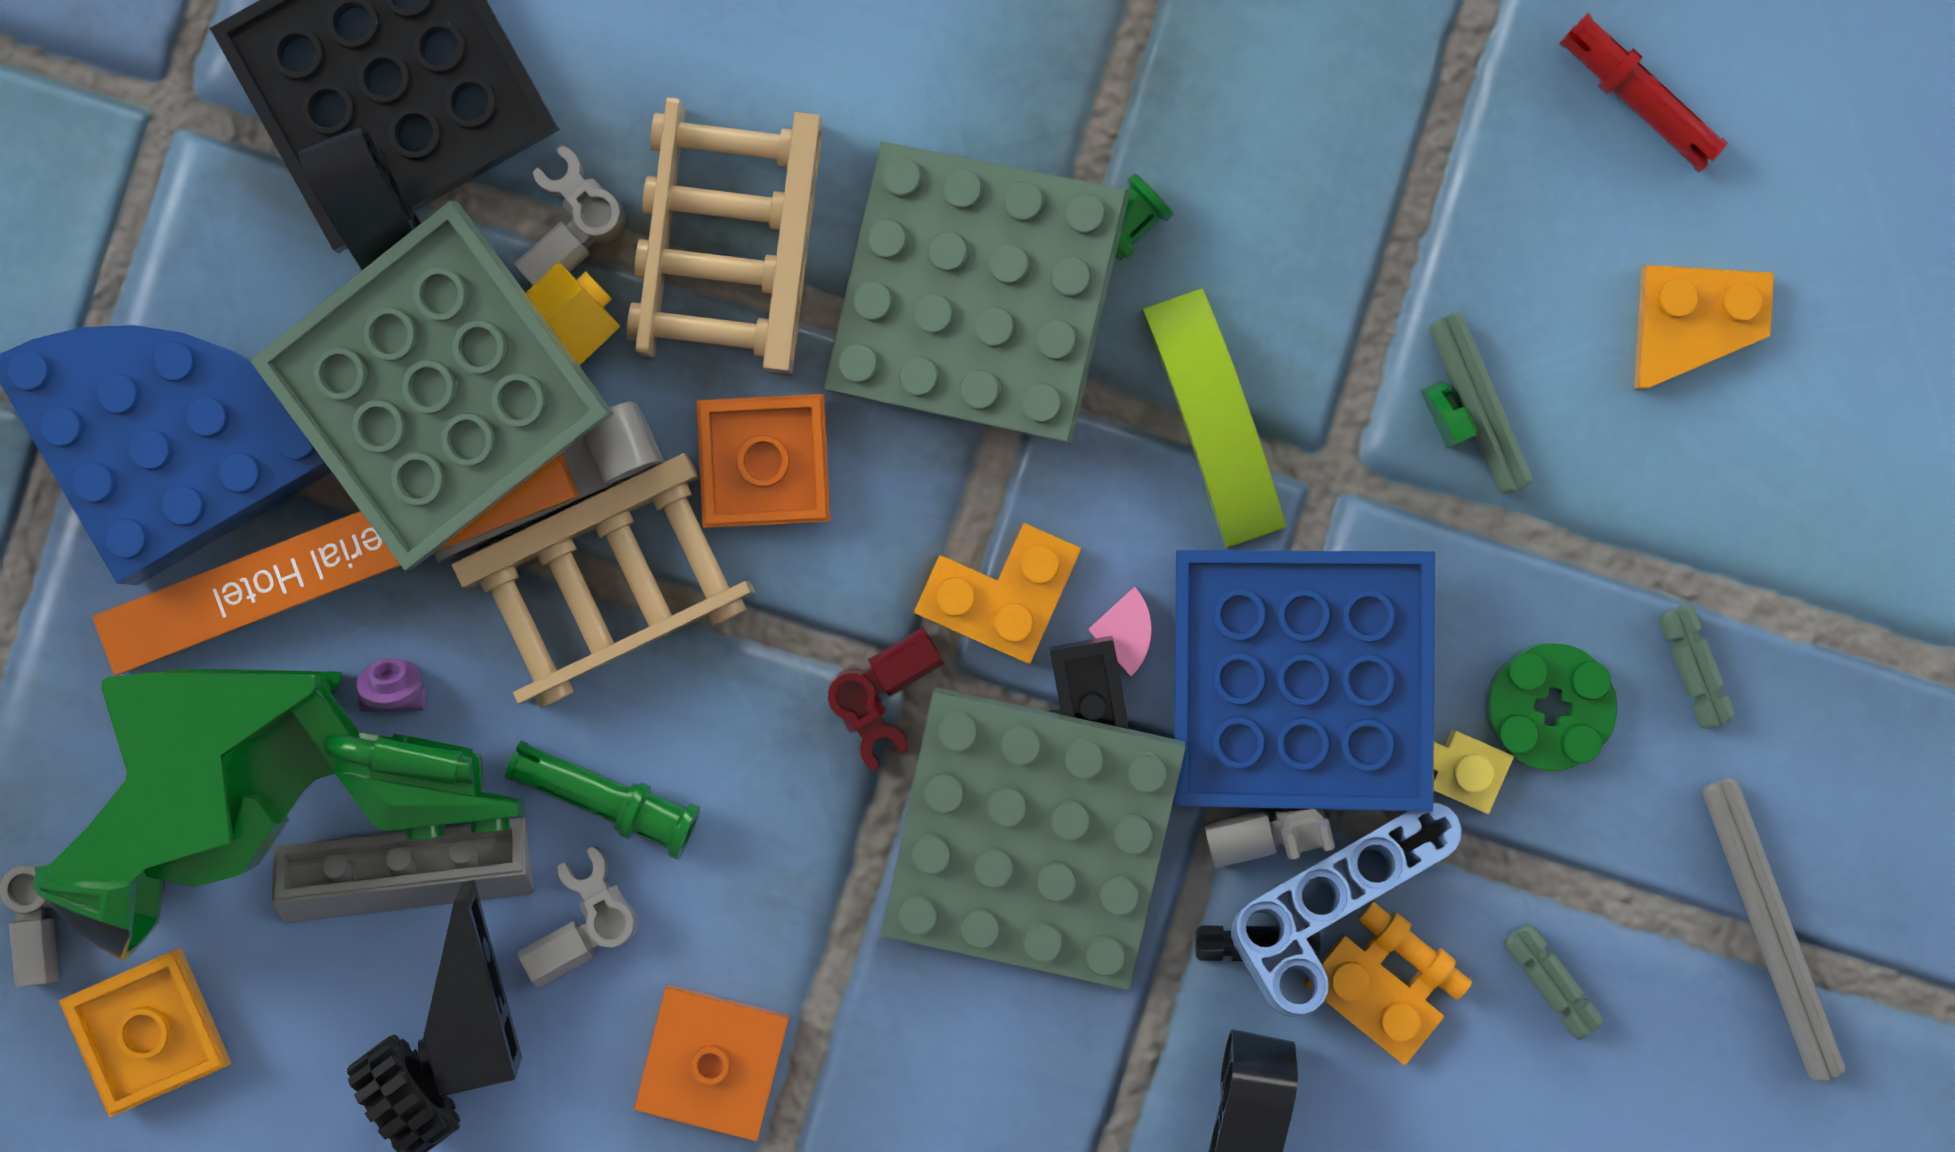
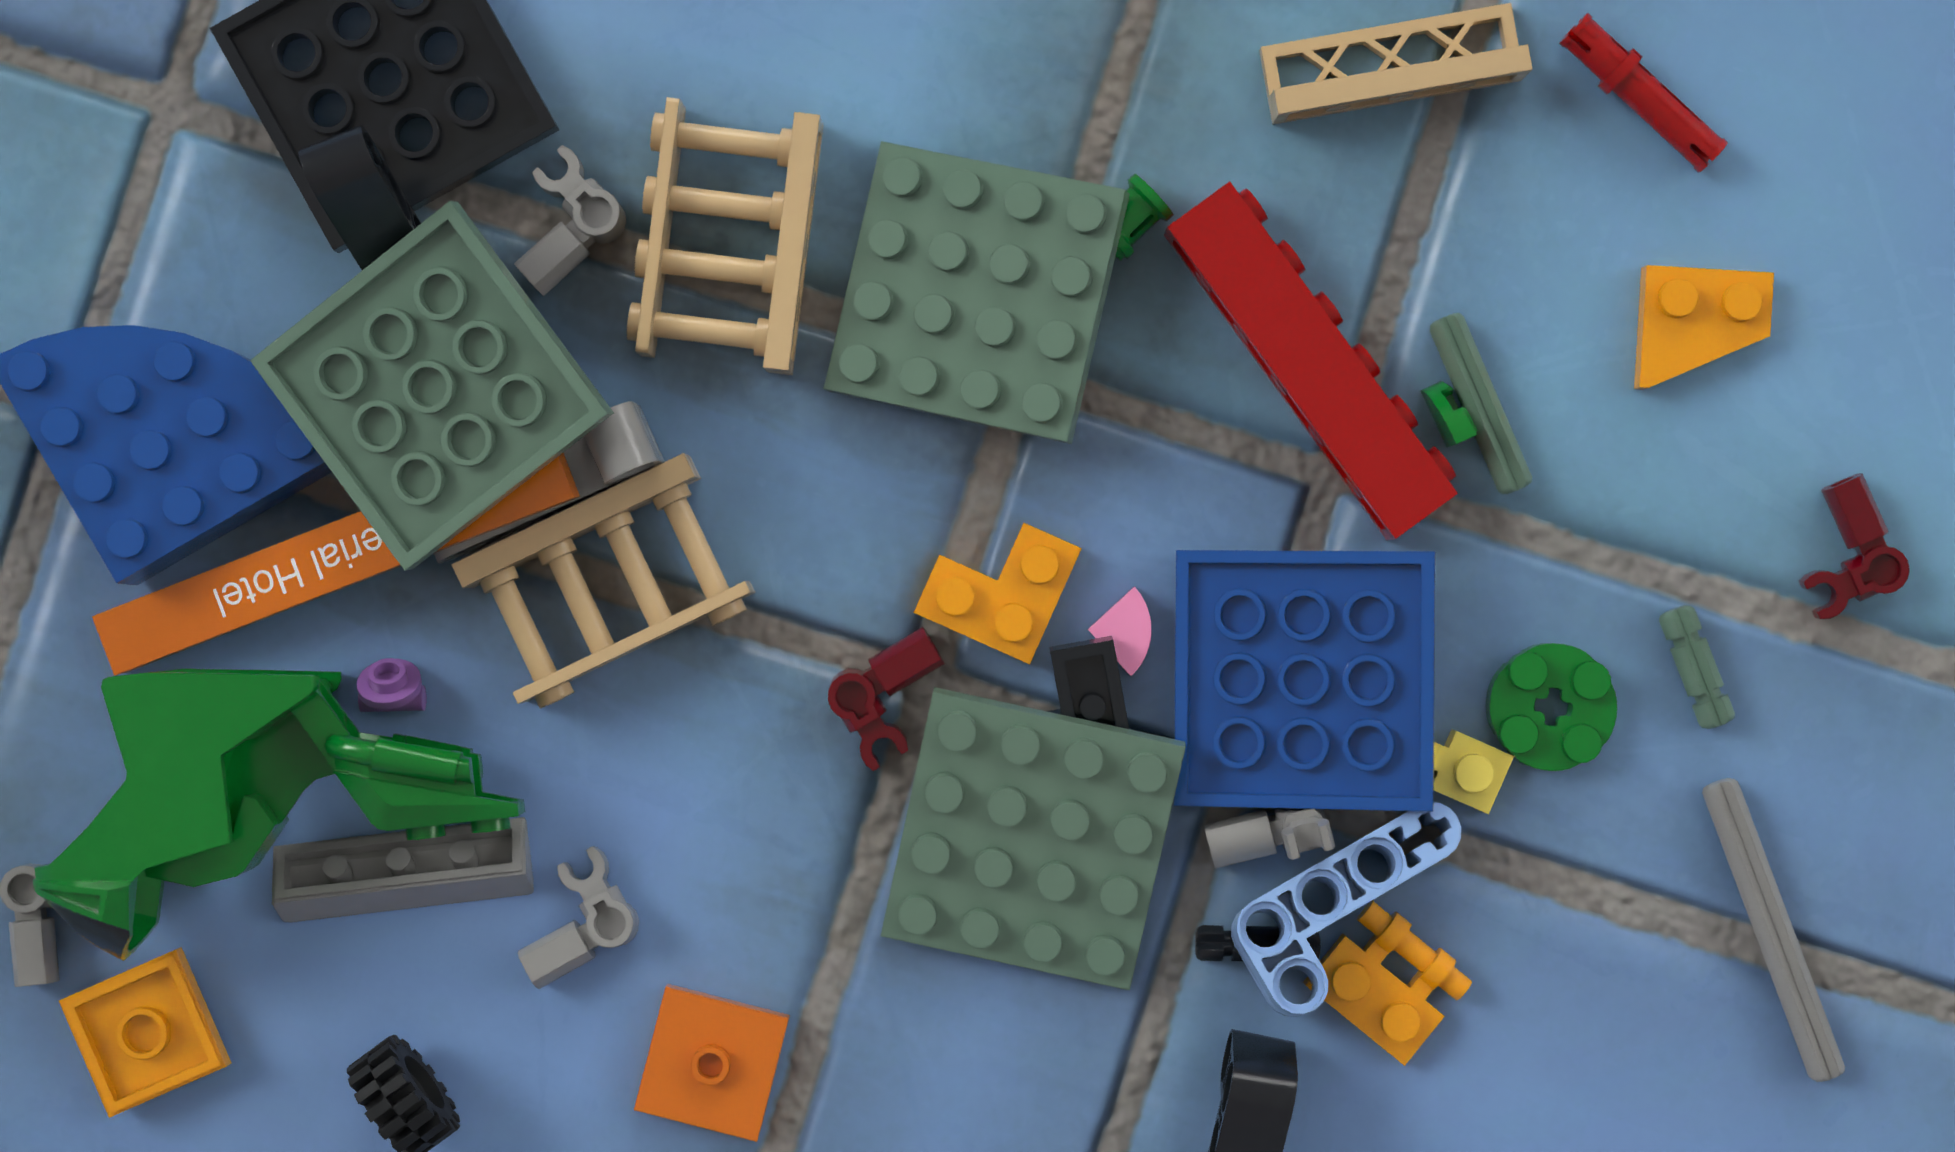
black slope [418,880,522,1097] -> none
green pin [505,741,700,860] -> none
yellow brick [526,262,621,366] -> none
orange plate [696,394,831,528] -> none
lime slope [1142,288,1286,548] -> none
sand green axle [1504,924,1603,1040] -> none
none -> red brick [1164,181,1458,541]
none -> tan fence [1259,3,1533,125]
none -> dark red bar [1799,473,1910,619]

